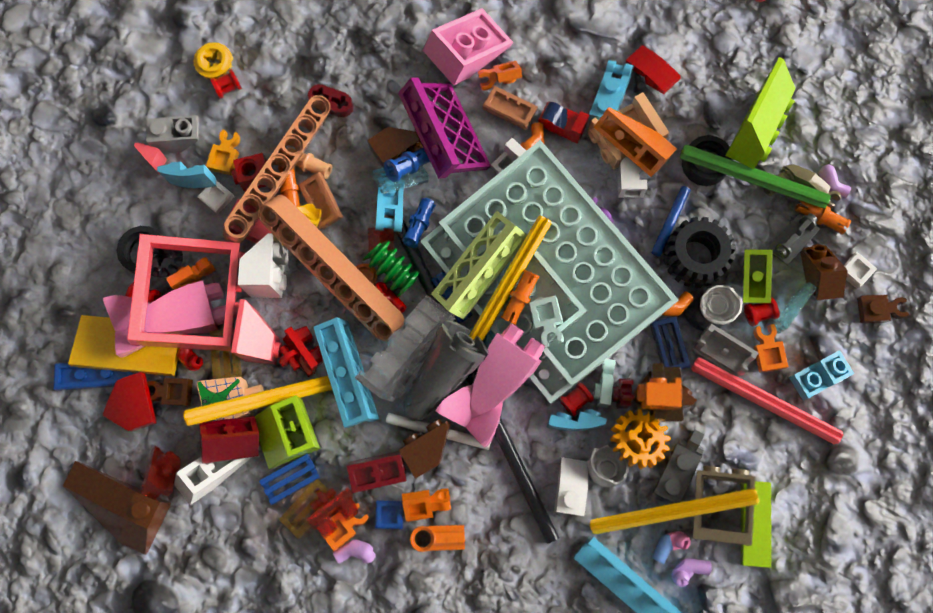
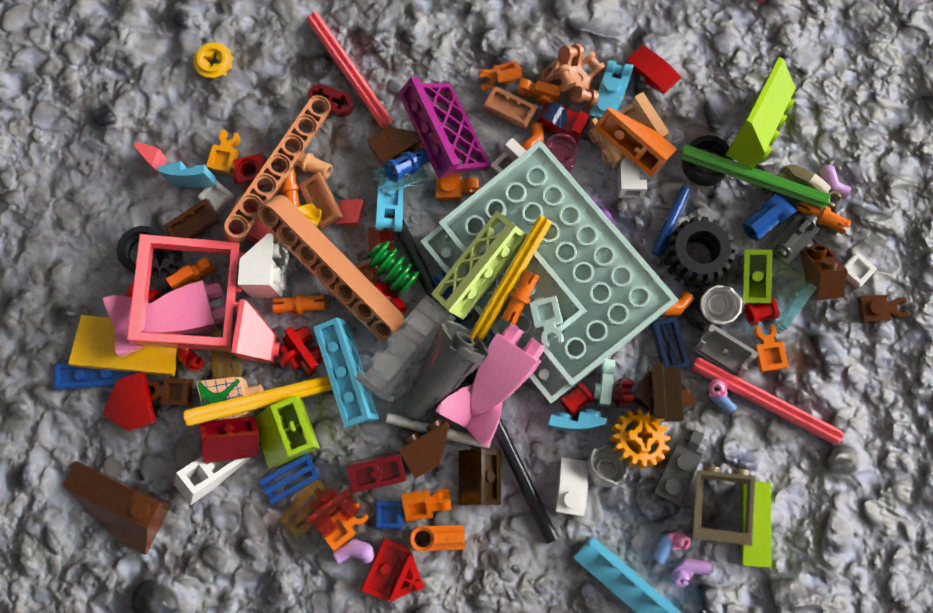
clear red hips [141,446,181,499] -> none
light grey slope [146,115,198,154] -> none
red bush [210,69,242,99] -> none
blue pin [402,198,436,248] -> none
bright pink slope [423,9,513,85] -> none
yellow axle [590,489,759,534] -> none
orange brick [637,378,682,410] -> none
medium azure slope [789,350,854,400] -> none
none -> reddish brown plate [164,198,222,239]
none -> orange pin [273,294,327,315]
none -> coral axle [307,12,392,129]
none -> coral slope [335,199,365,228]
none -> red slope [360,537,425,602]
none -> orange plate [436,174,479,201]
none -> dark brown panel [459,449,501,505]
none -> orange plate [517,78,561,106]
none -> nougat piece [540,44,605,106]
none -> clear pink wheel [545,133,578,173]
none -> arm [709,379,737,416]
none -> blue piece [742,193,797,241]

